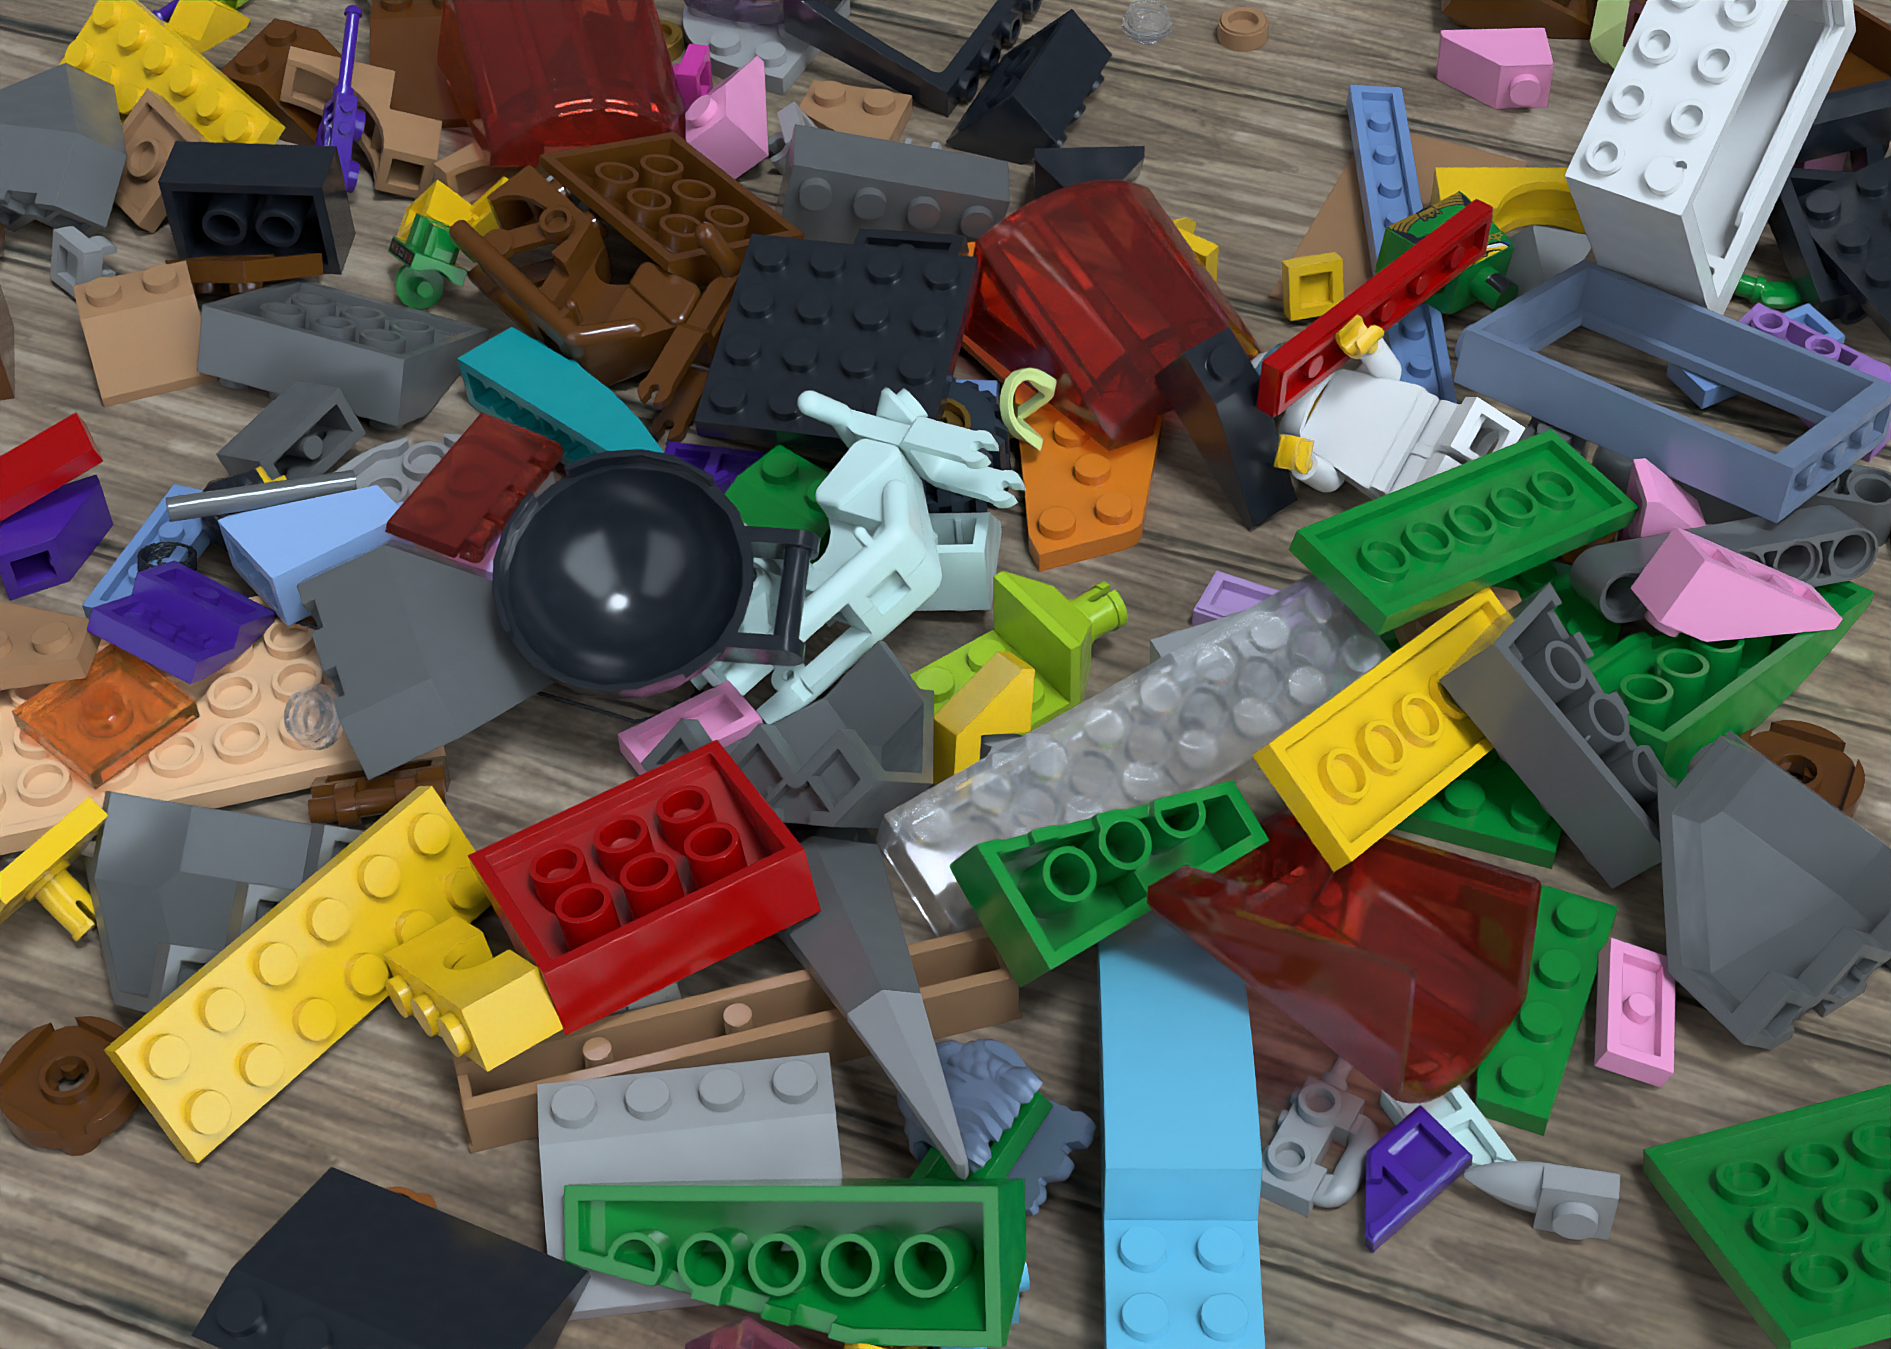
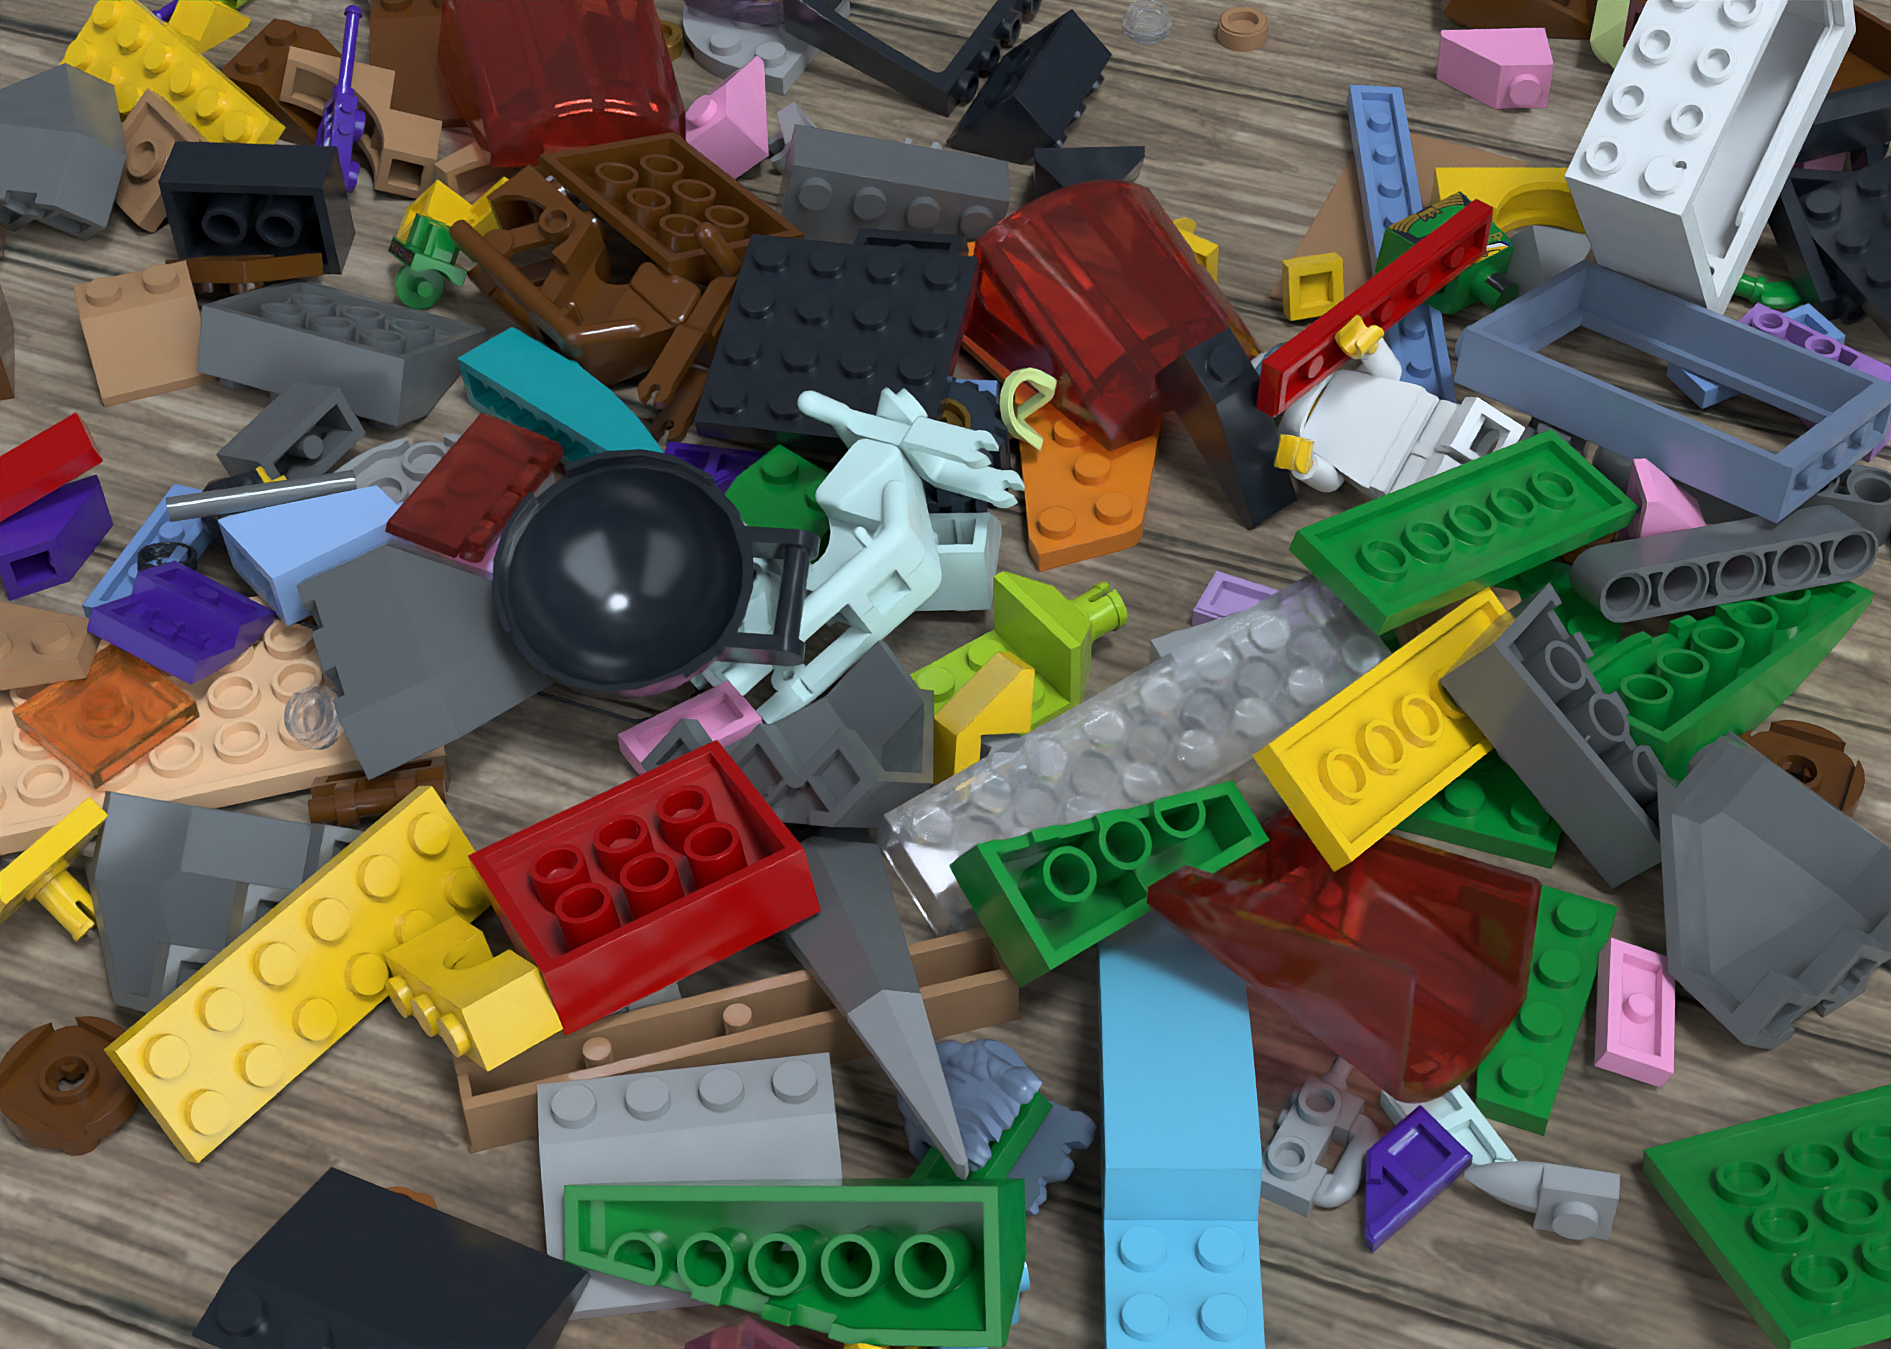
light grey tile [50,226,118,299] -> none
dark pink plate [670,44,713,117] -> none
medium nougat wing [799,80,913,142] -> none
bright pink slope [1630,526,1843,642] -> none

